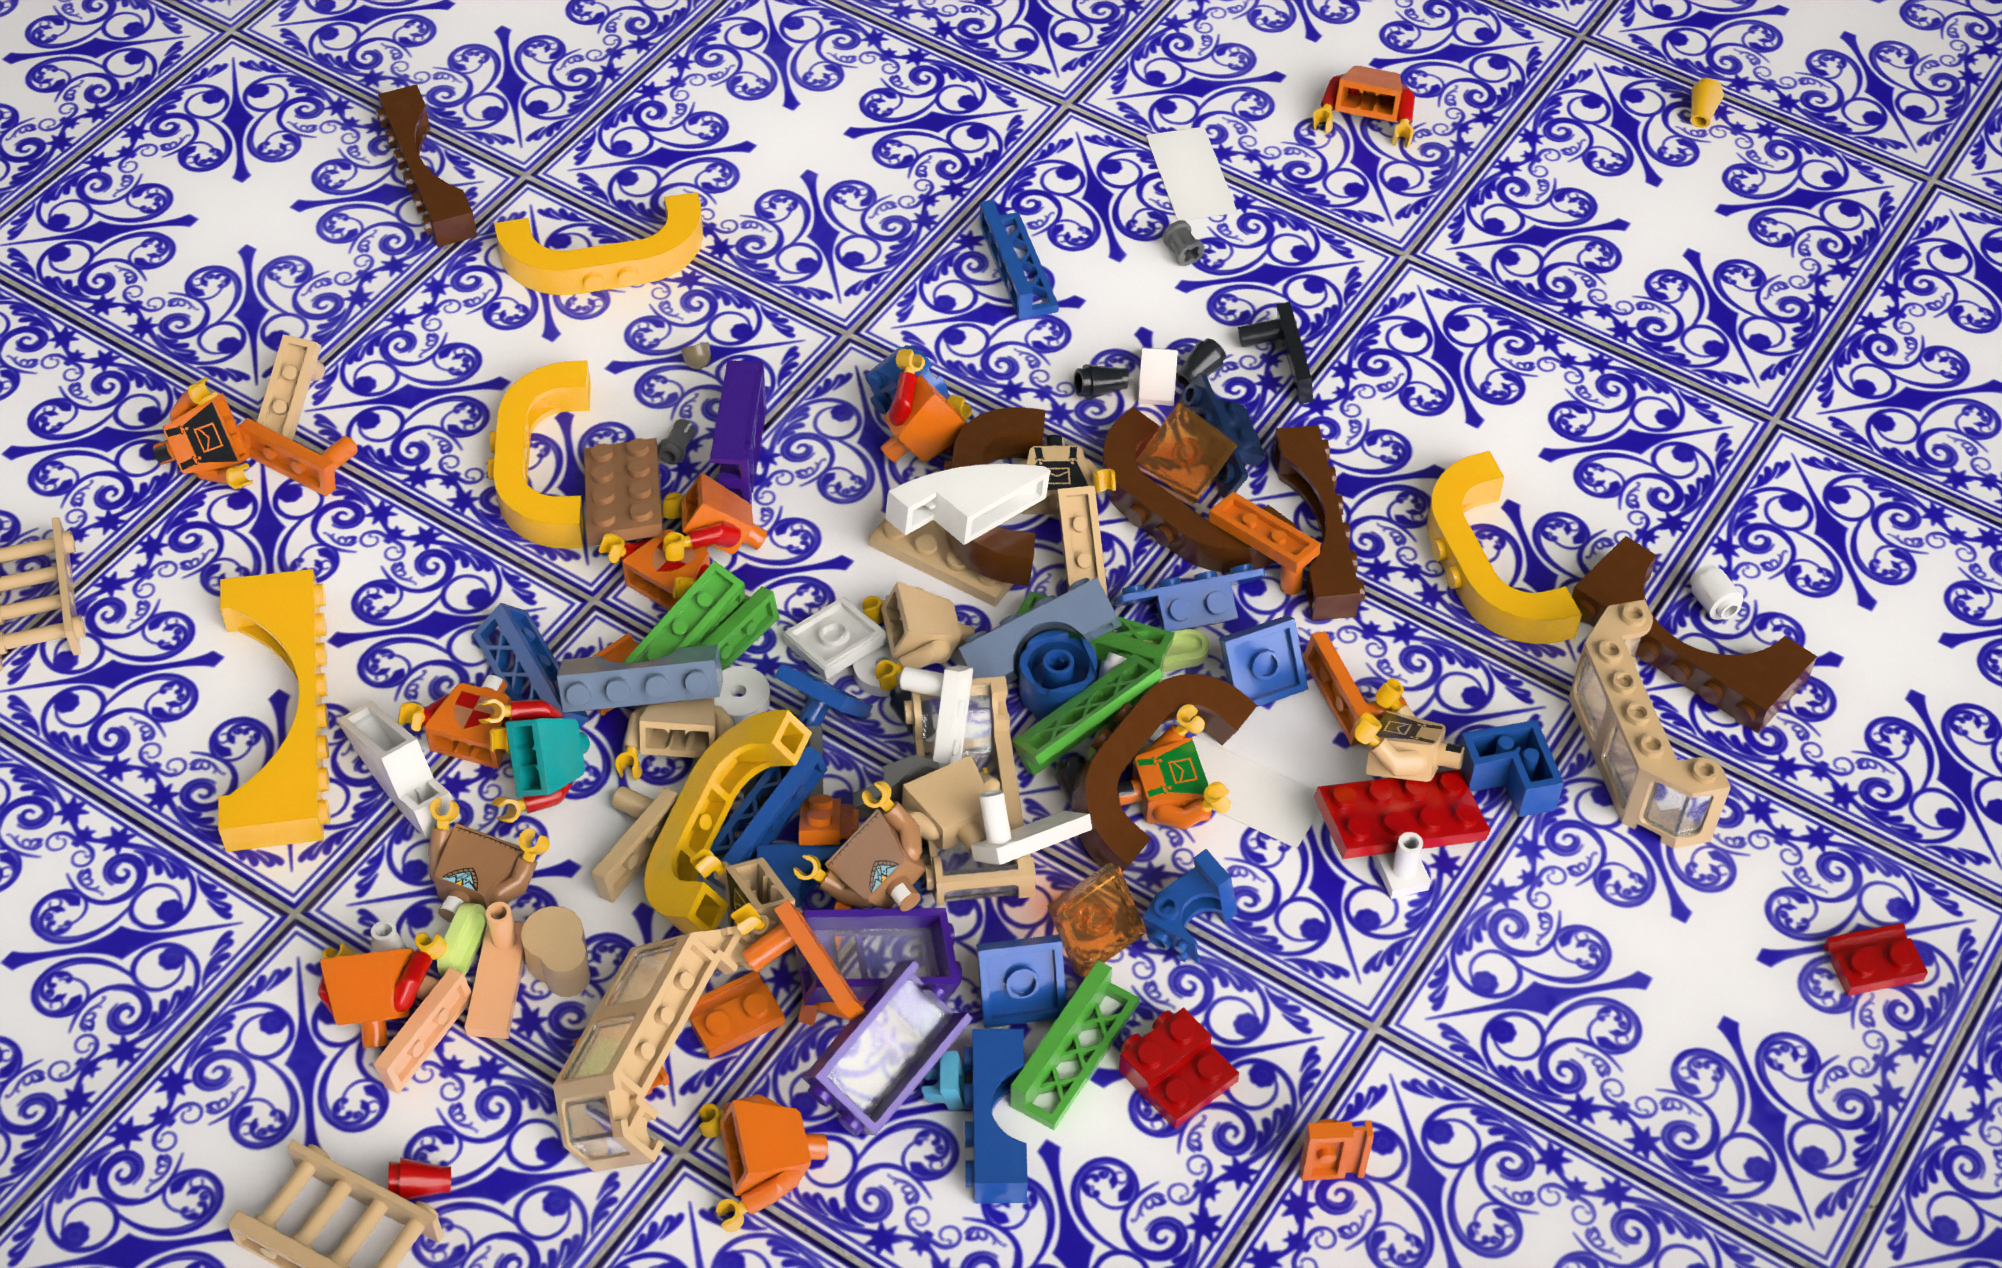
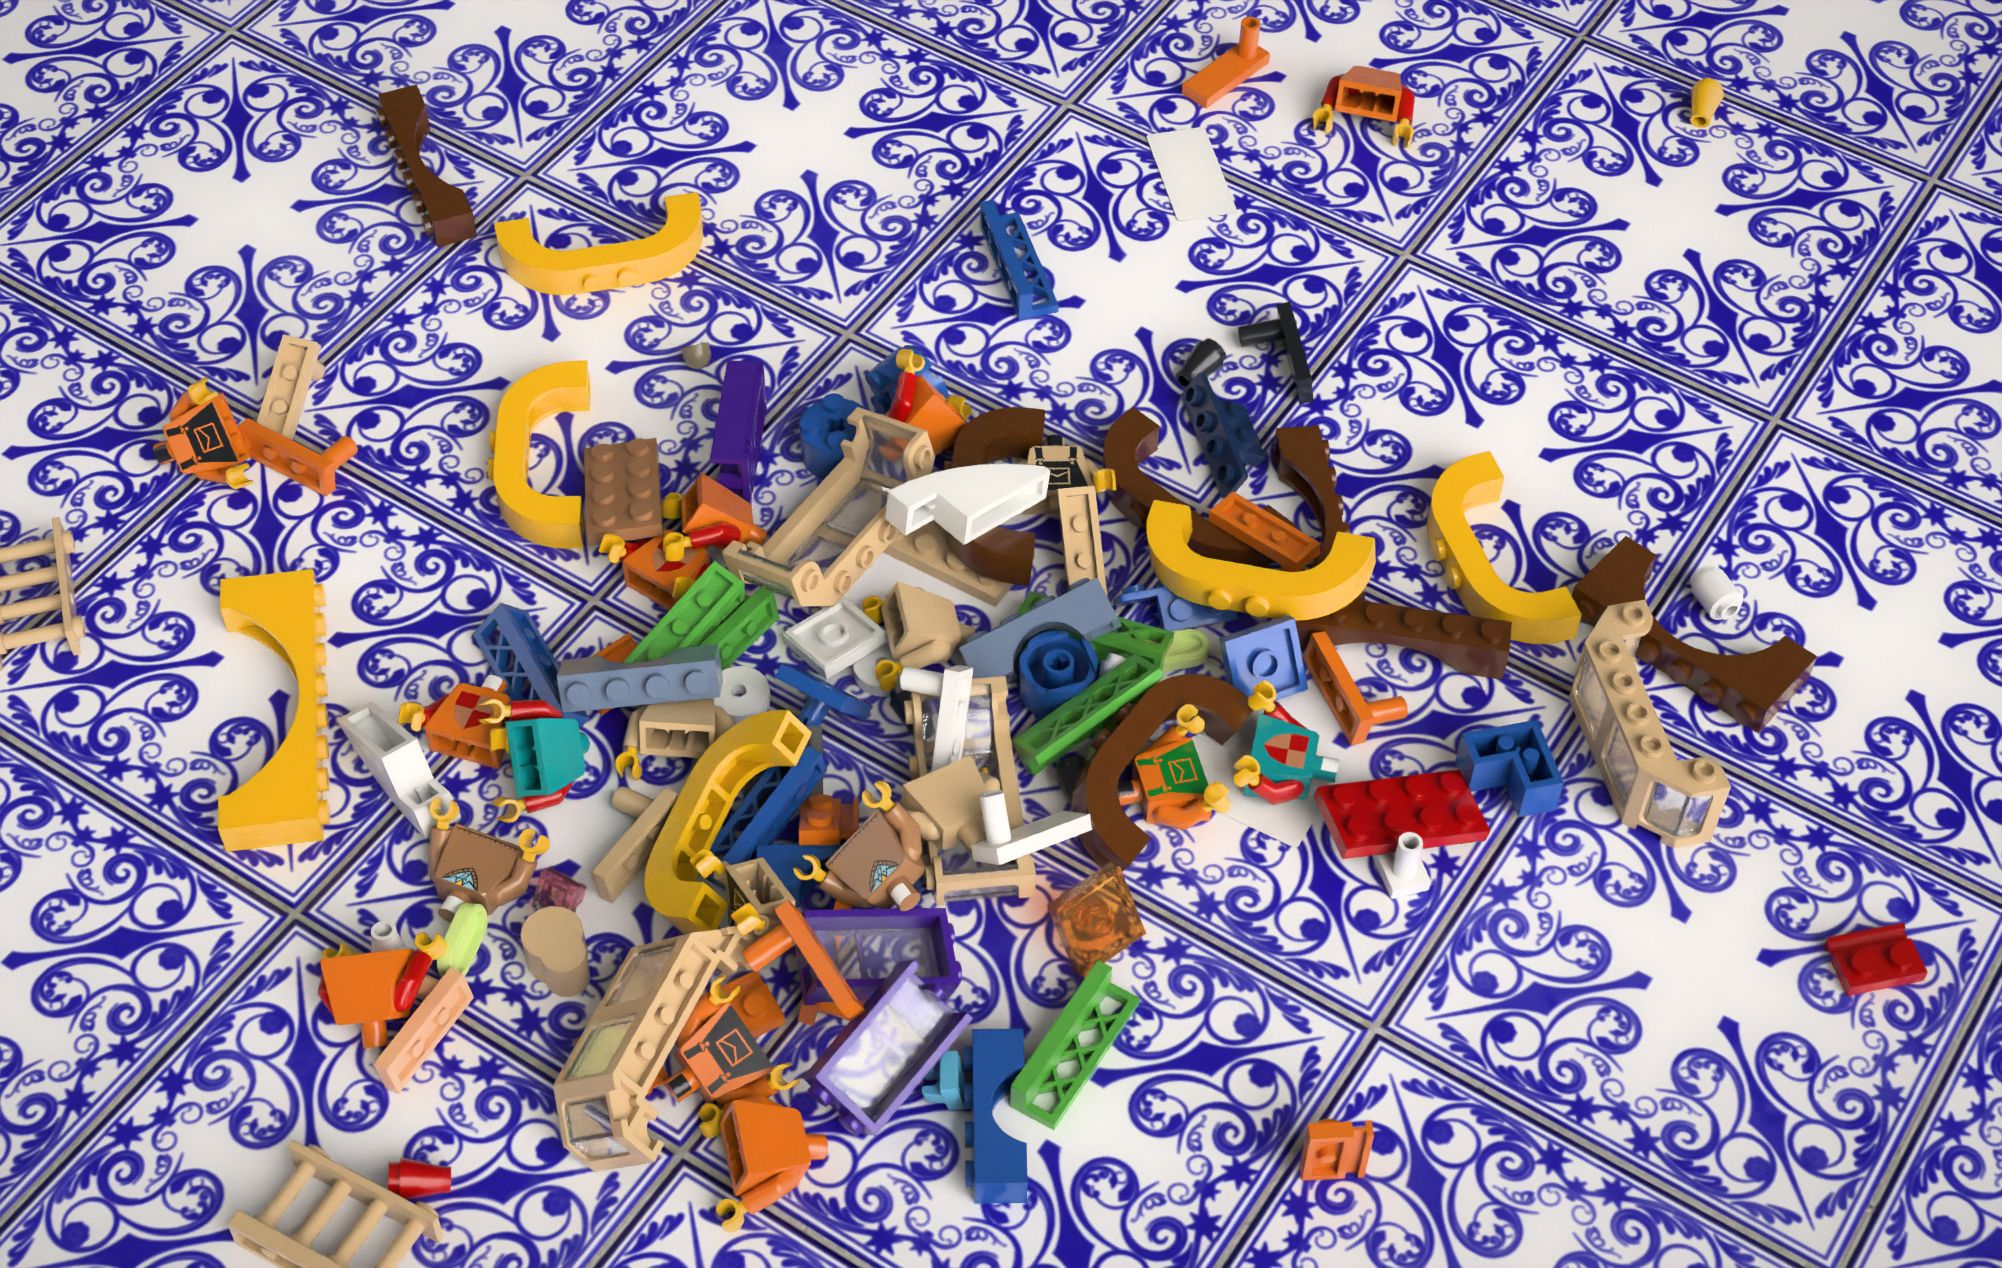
light nougat piece [465,902,525,1039] -> none
dark grey pin [658,419,696,464] -> none
dark grey slope [852,755,939,814] -> none
blue tile [976,934,1067,1028] -> none
black cone [1074,364,1129,400] -> none
red plate [1119,1007,1239,1129] -> none
clear orange tile [1136,402,1239,504] -> none
white slope [1138,347,1178,406] -> none
blue tile [1143,849,1238,962] -> none
dark grey bush [1162,220,1205,266] -> none
tan torso [1354,678,1465,782] -> none
none -> clear pink tile [532,867,586,913]
none -> torso [664,974,800,1106]
none -> tan windscreen [722,407,935,607]
none -> blue brick [799,393,869,479]
none -> yellow arch [1146,500,1376,620]
none -> orange piece [1182,17,1270,109]
none -> torso [1234,681,1339,805]
none -> reddish brown arch [1295,599,1512,680]

